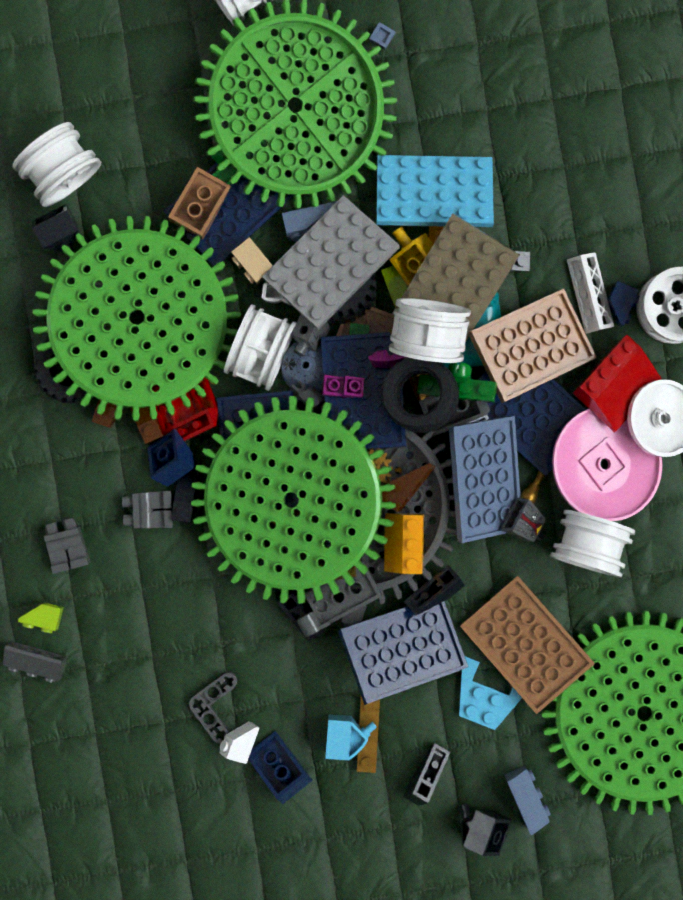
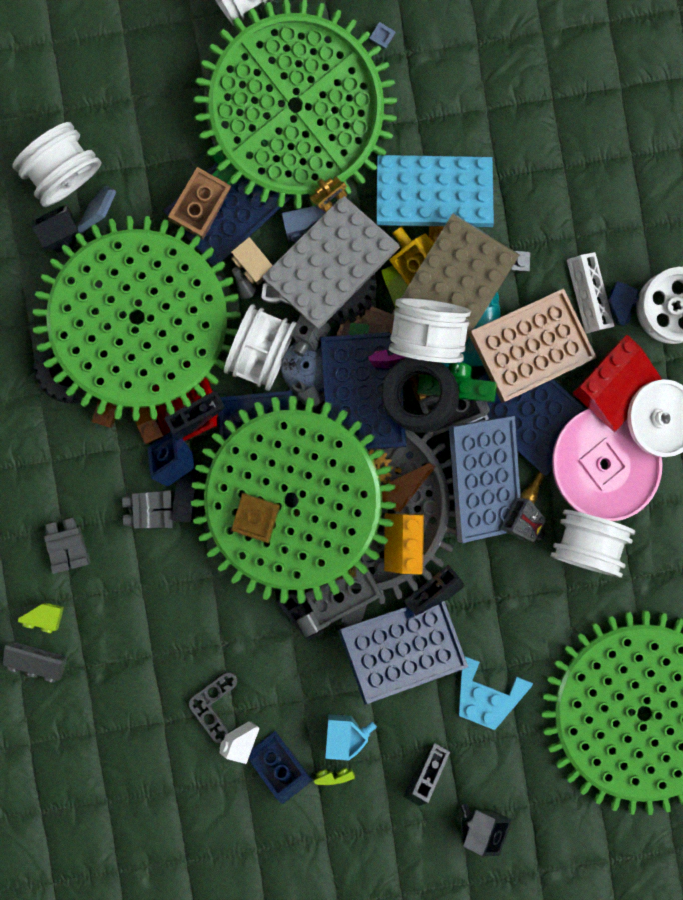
magenta slope [322,375,364,398] -> none
pearl gold plate [357,697,380,773] -> none
medium nougat plate [460,576,595,714] -> none
sand blue slope [504,766,551,835] -> none
none -> sand blue tile [78,186,116,233]
none -> black slope [165,391,225,441]
none -> pearl gold tile [231,493,280,543]
none -> dark grey cone [232,267,256,299]
none -> pearl gold hips [309,177,347,212]
none -> lime slope [314,768,355,785]

